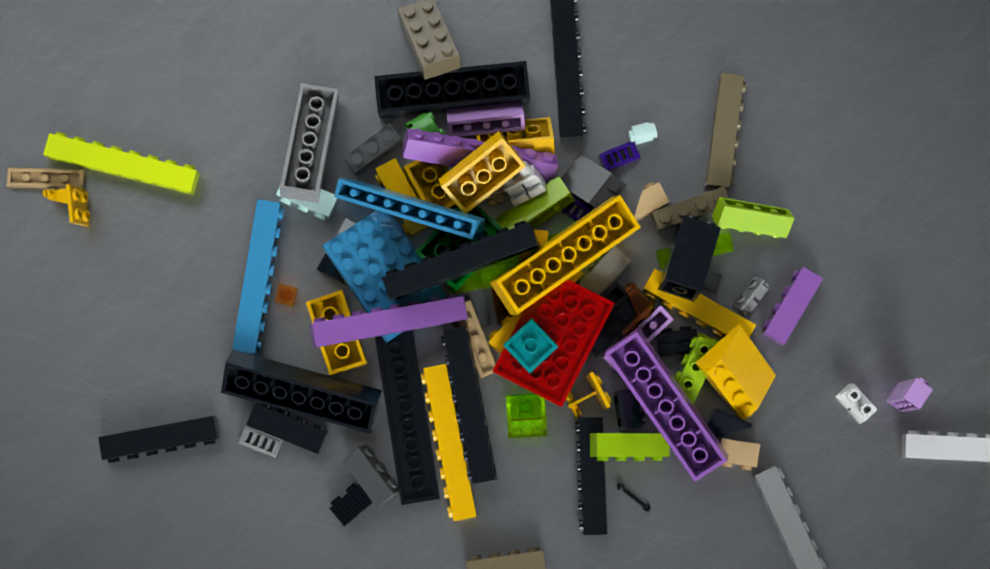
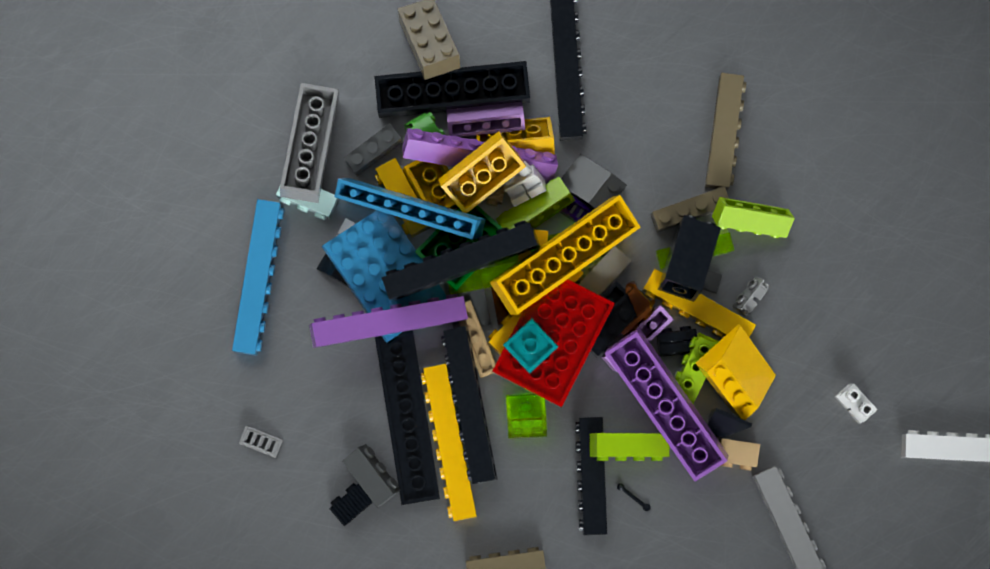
tan tile [7,167,85,189] -> none
yellow plate [42,184,91,227] -> none
neon yellow brick [43,132,200,195] -> none
black brick [98,416,220,463] -> none
black brick [221,349,382,433] -> none
black brick [246,403,328,455] -> none
clear orange plate [275,284,298,307] -> none
yellow brick [306,290,368,377] -> none
yellow plate [566,372,611,418] -> none
dark purple slope [598,142,641,172] -> none
black slope [613,389,646,431] -> none
light aqua brick [628,122,657,145] -> none
tan slope [634,182,670,221] -> none
medium lavender brick [762,267,823,346] -> none
lavender brick [886,378,933,412] -> none

